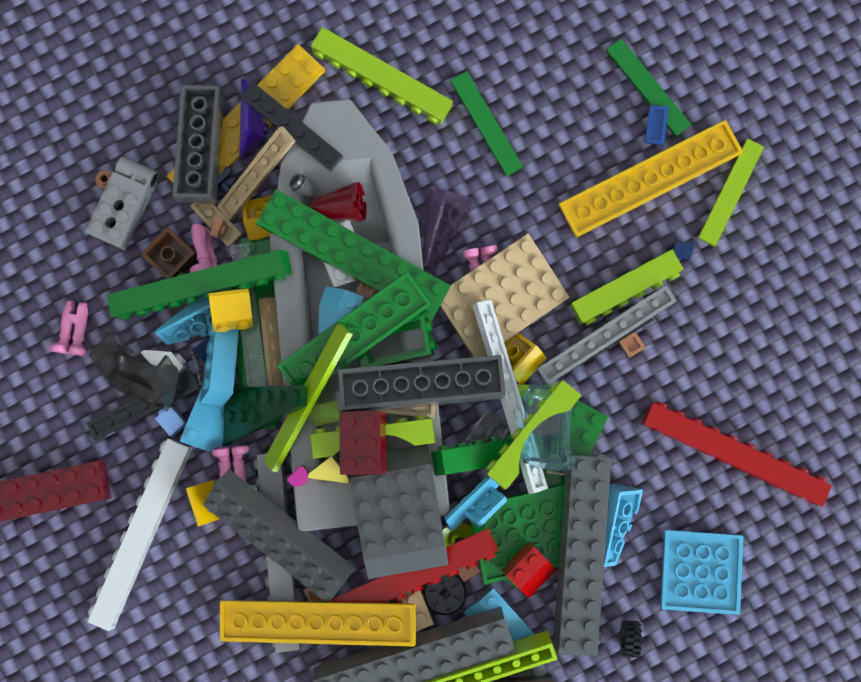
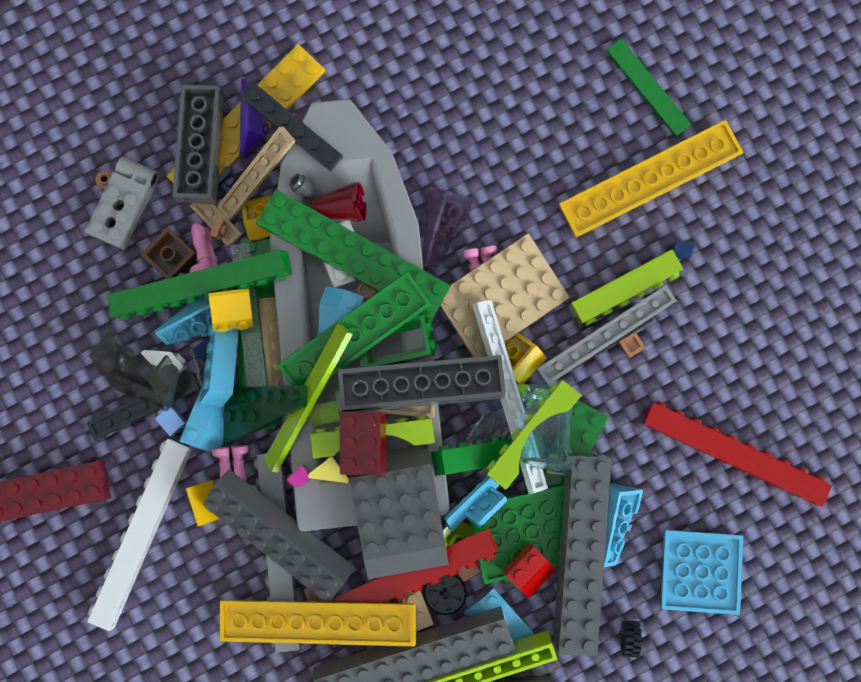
bright pink piece [49,300,88,356] -> none
lime brick [311,27,453,125] -> none
green tile [450,71,523,177] -> none
blue tile [645,105,669,145] -> none
lime tile [697,138,764,247] -> none

